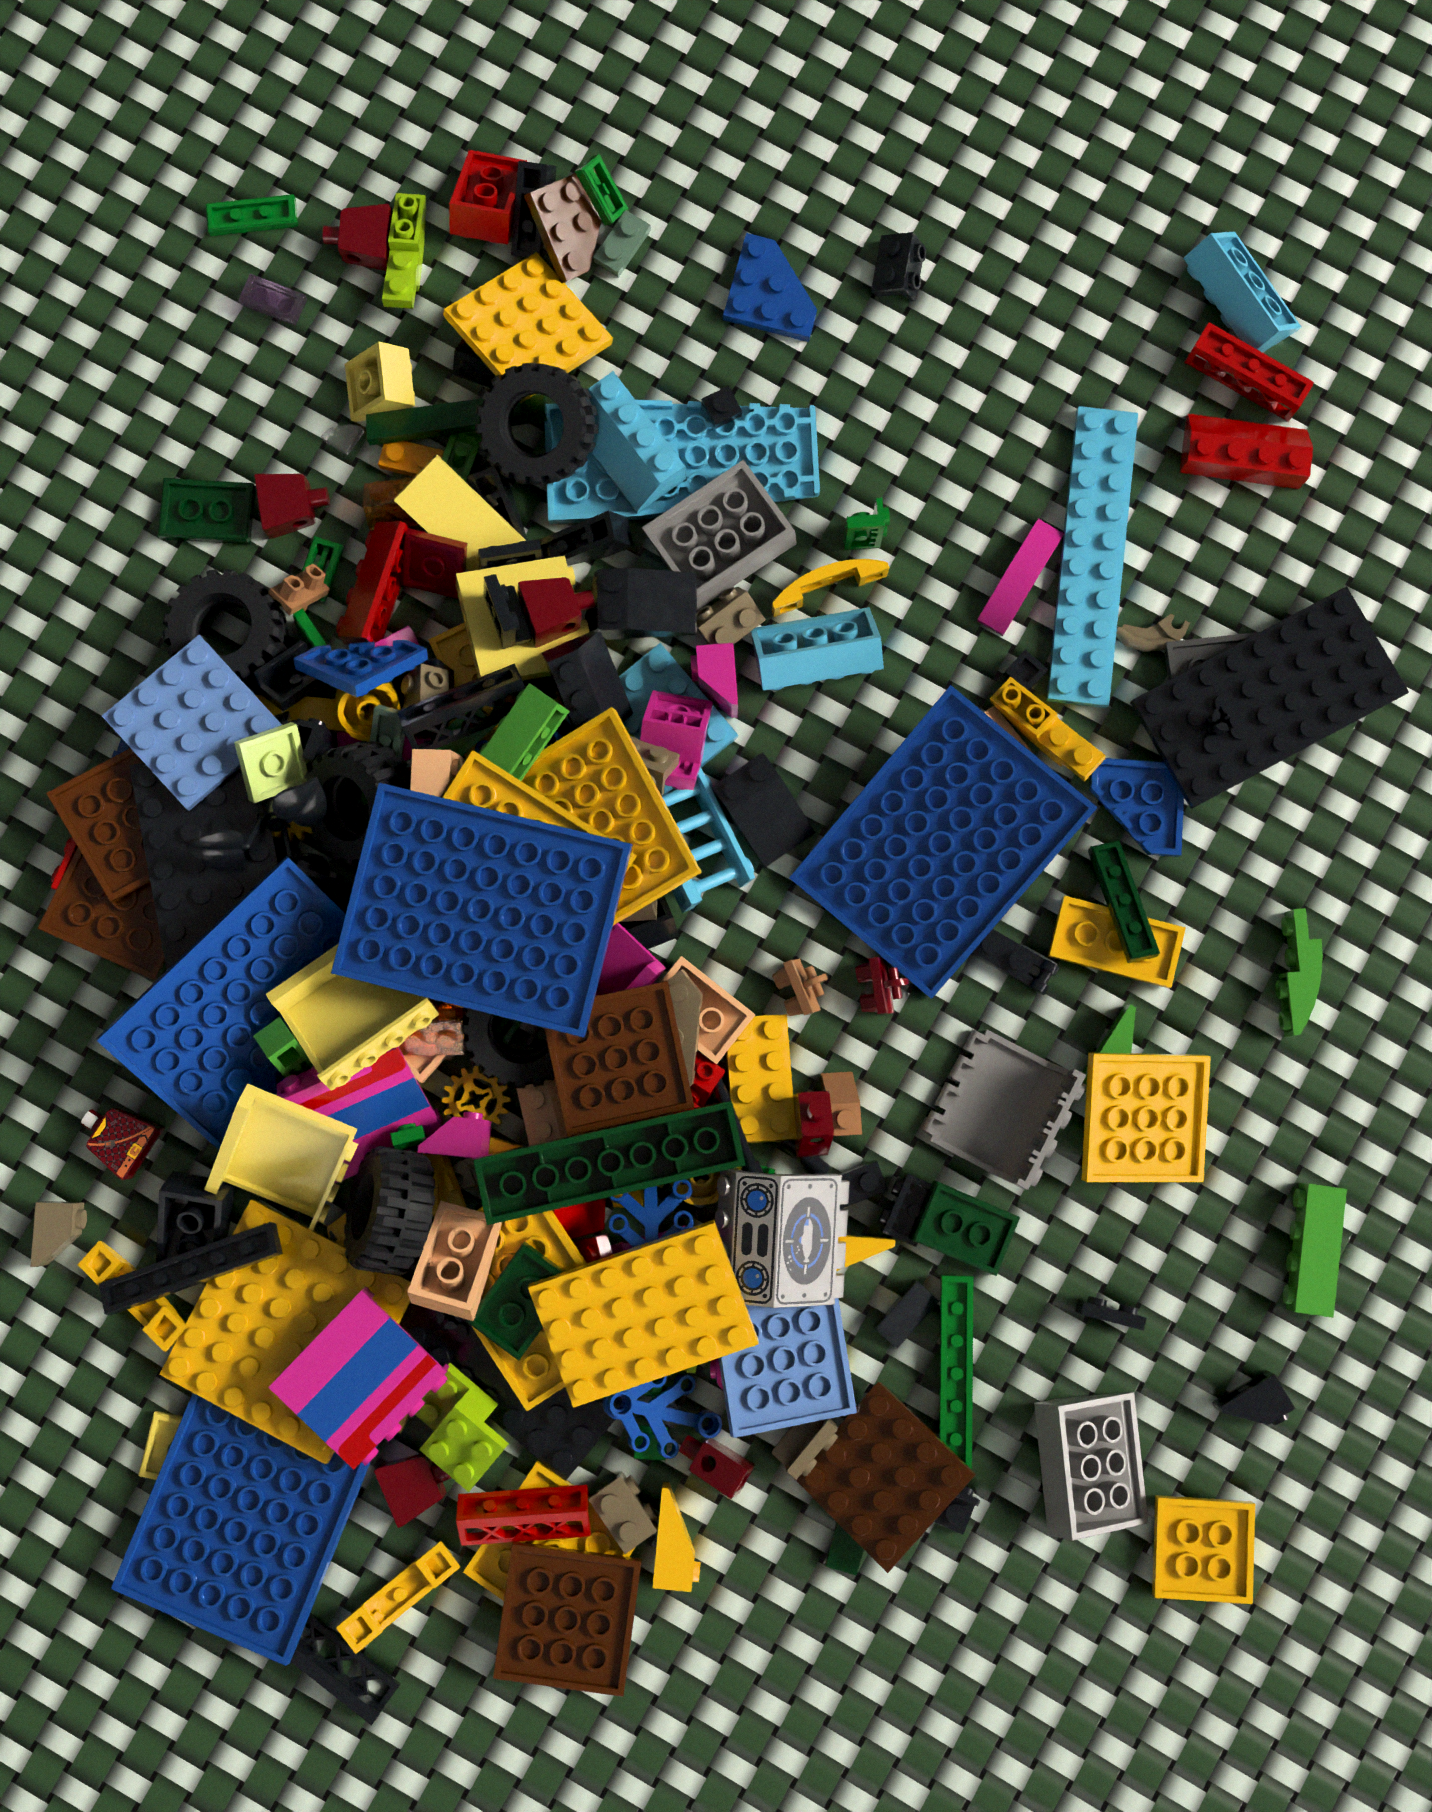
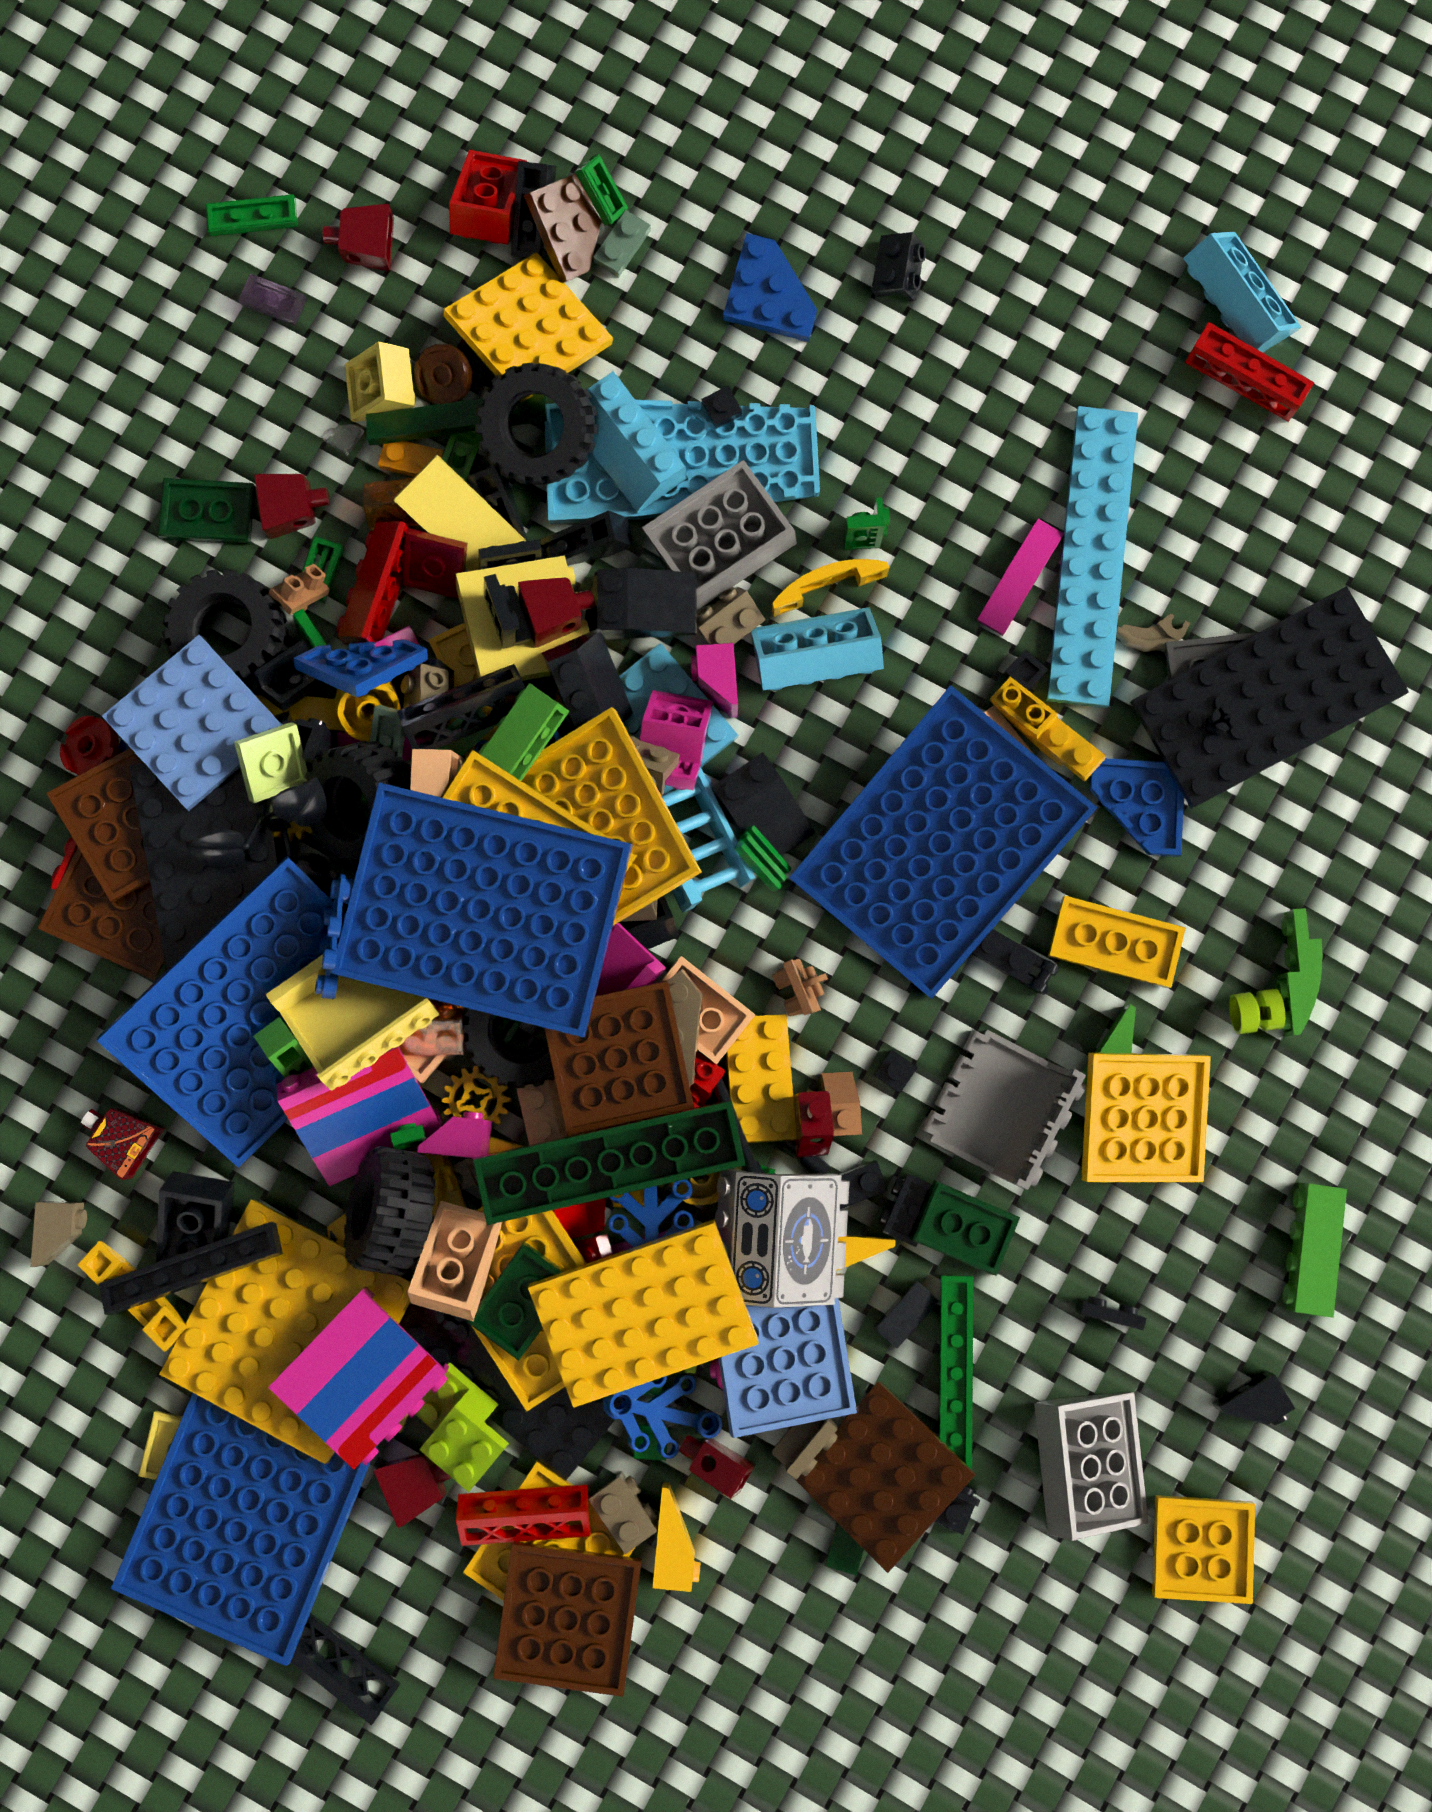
light yellow panel [204,1084,358,1231] -> none
yellow slope [336,1541,461,1654] -> none
lime slope [382,193,426,309] -> none
dark red hips [855,957,909,1014] -> none
dark green tile [1088,840,1160,963] -> none
red slope [1179,414,1313,489] -> none
none -> red plate [60,716,121,776]
none -> blue plant [315,874,353,999]
none -> reddish brown tile [414,344,472,405]
none -> green tile [734,825,792,892]
none -> black plate [874,1050,918,1094]
none -> lime wheel [1229,989,1286,1035]

